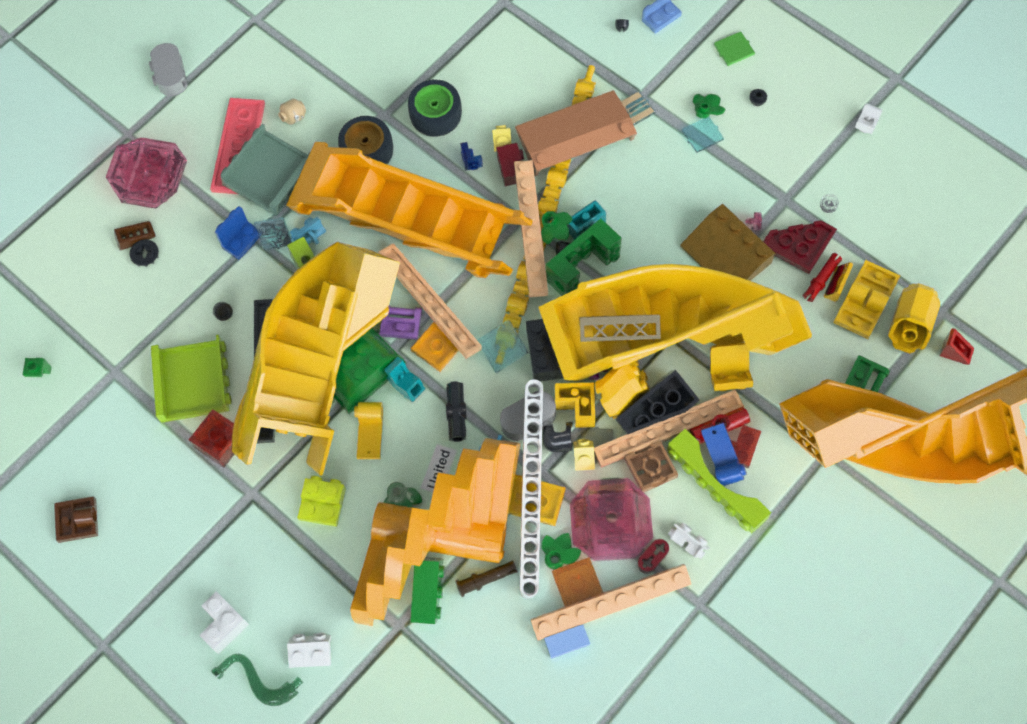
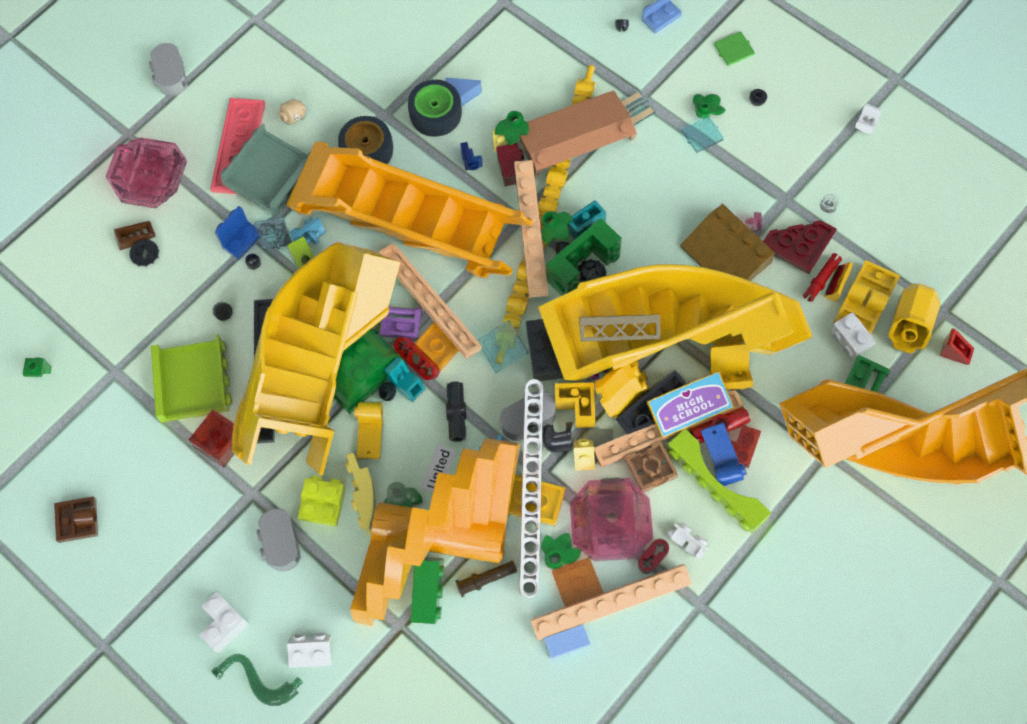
none -> black hinge [245,253,261,270]
none -> light grey brick [257,509,301,572]
none -> light yellow slope [345,453,376,534]
none -> black plate [378,382,396,401]
none -> red beam [394,337,440,380]
none -> medium blue slope [445,78,482,106]
none -> green plate [494,111,529,145]
none -> black gear [577,258,607,282]
none -> tile [646,371,734,438]
none -> white bracket [831,312,876,360]

